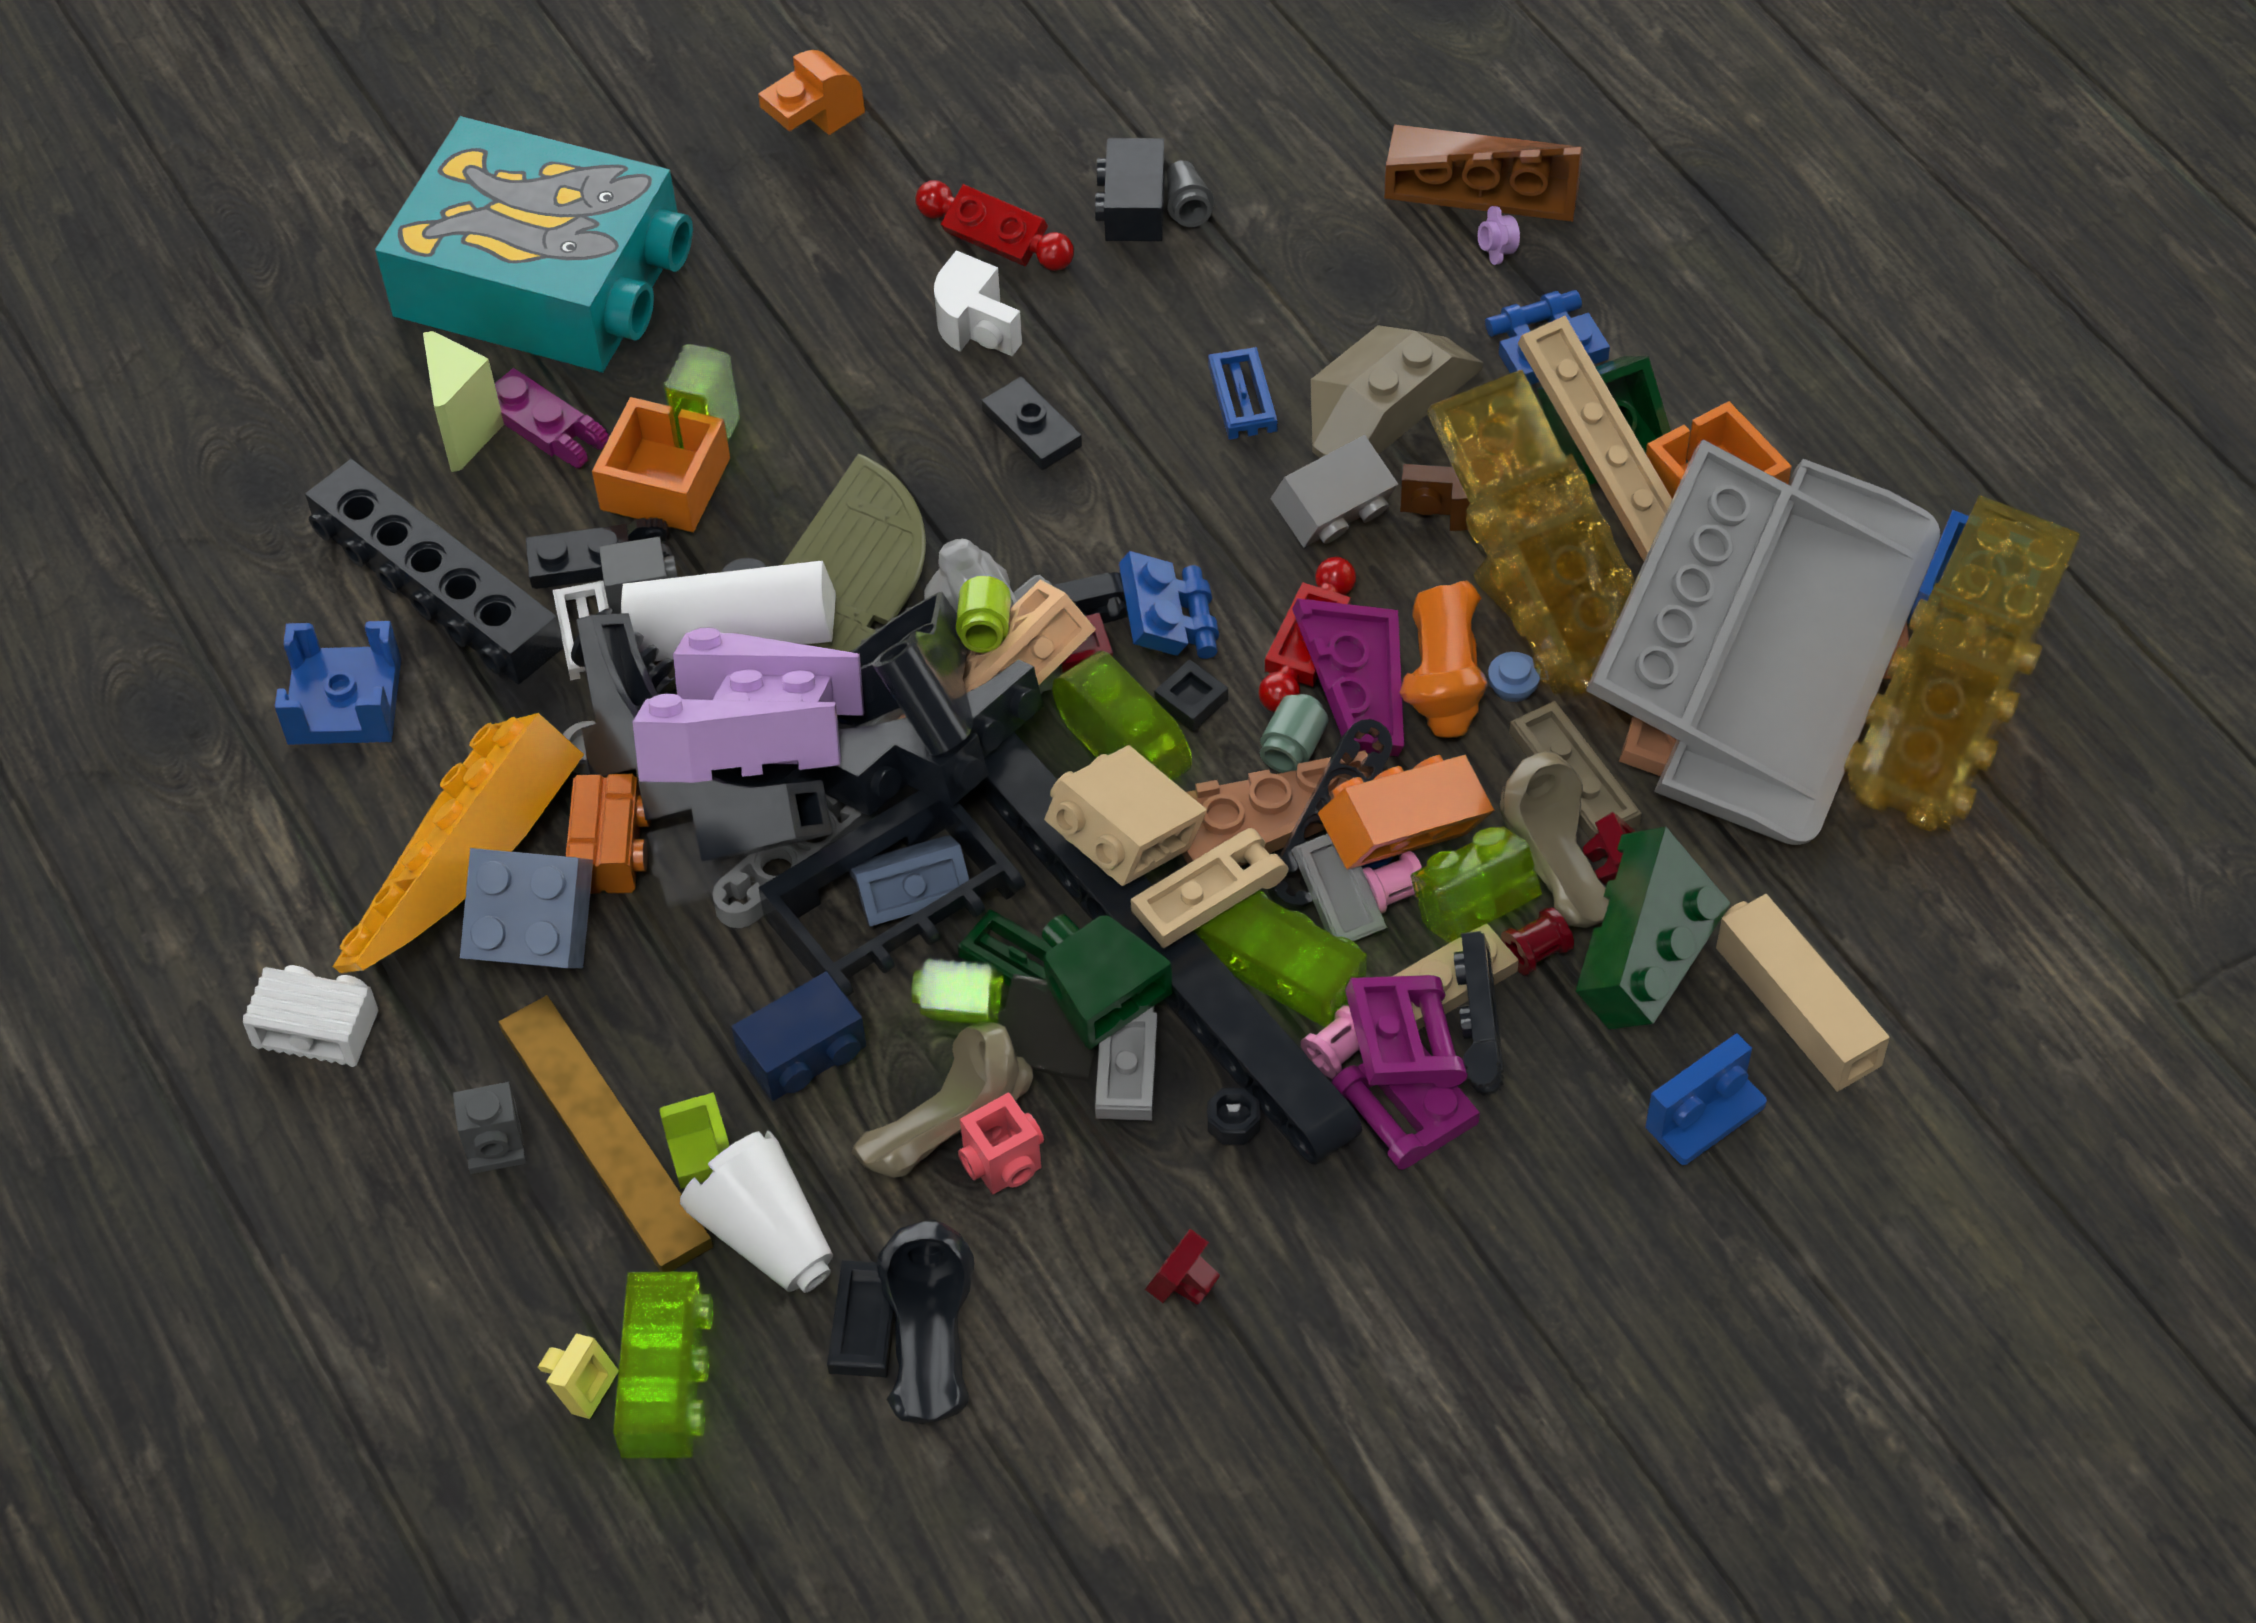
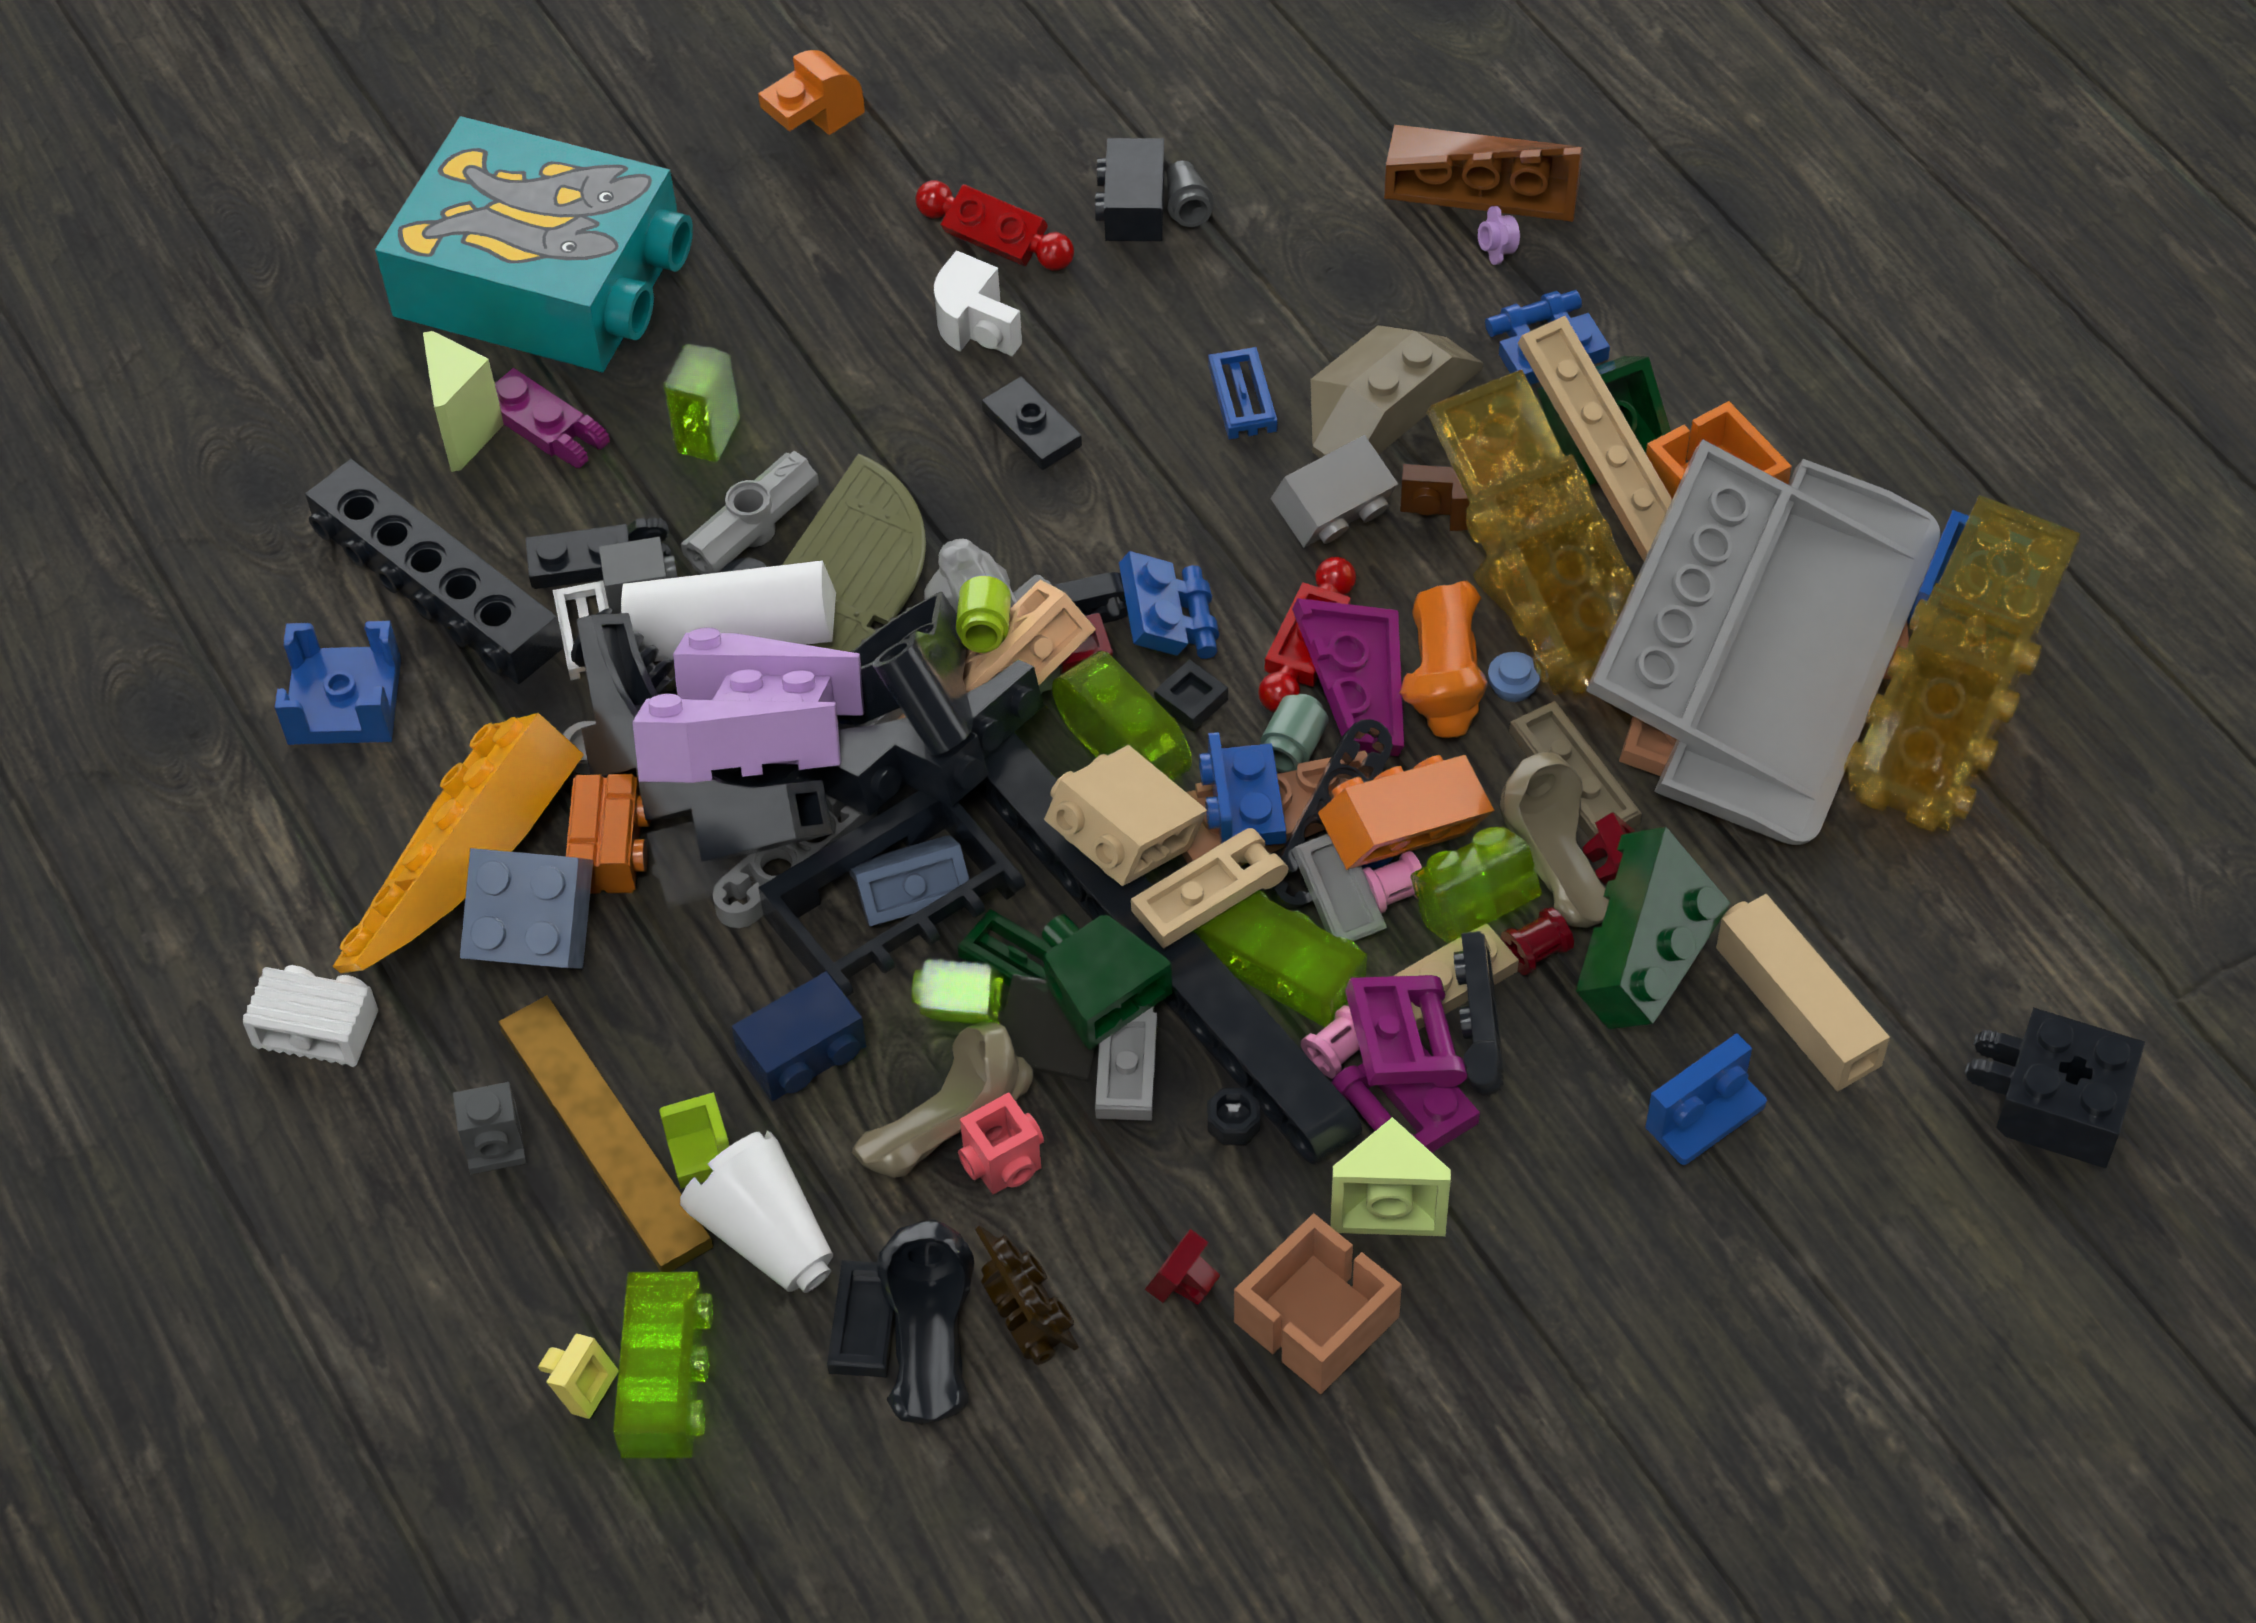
orange piece [592,397,730,533] -> none
none -> light grey piece [681,451,819,574]
none -> dark brown hinge [975,1226,1079,1365]
none -> blue bracket [1199,732,1286,845]
none -> nougat piece [1234,1213,1402,1394]
none -> yellowish green slope [1330,1117,1451,1236]
none -> black hinge [1964,1007,2145,1168]

